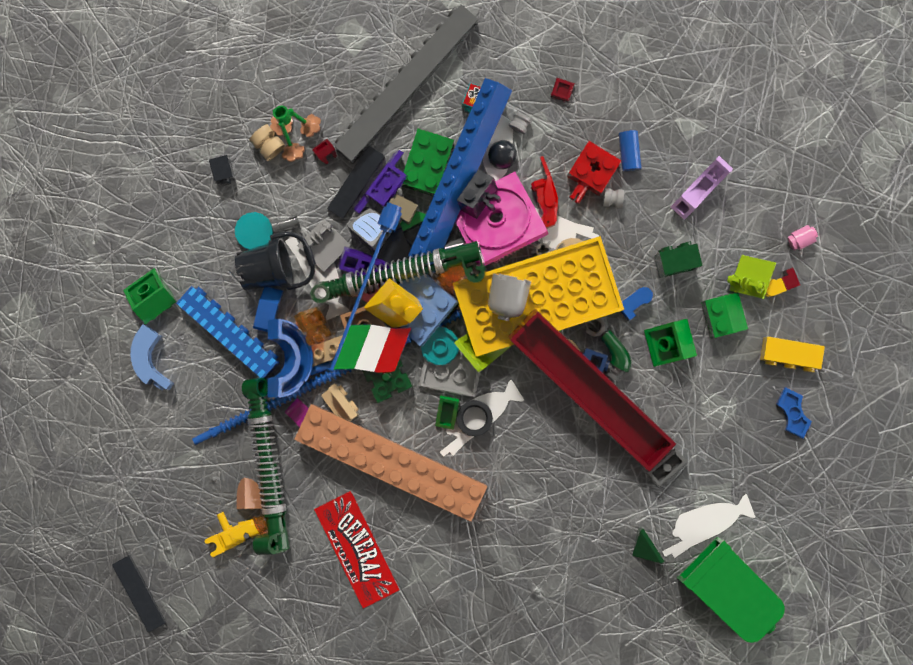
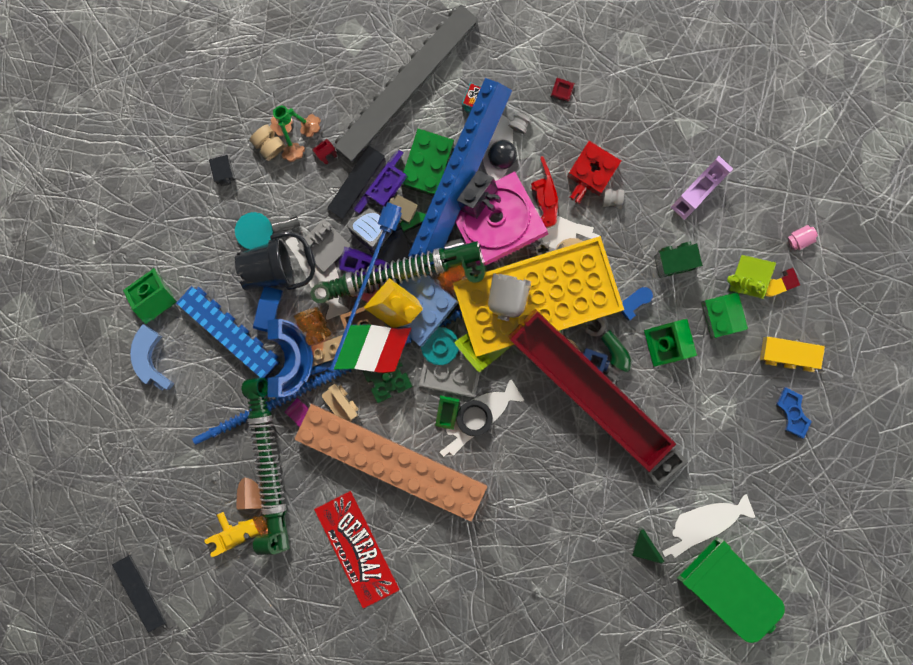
blue brick [618,130,642,172] -> none

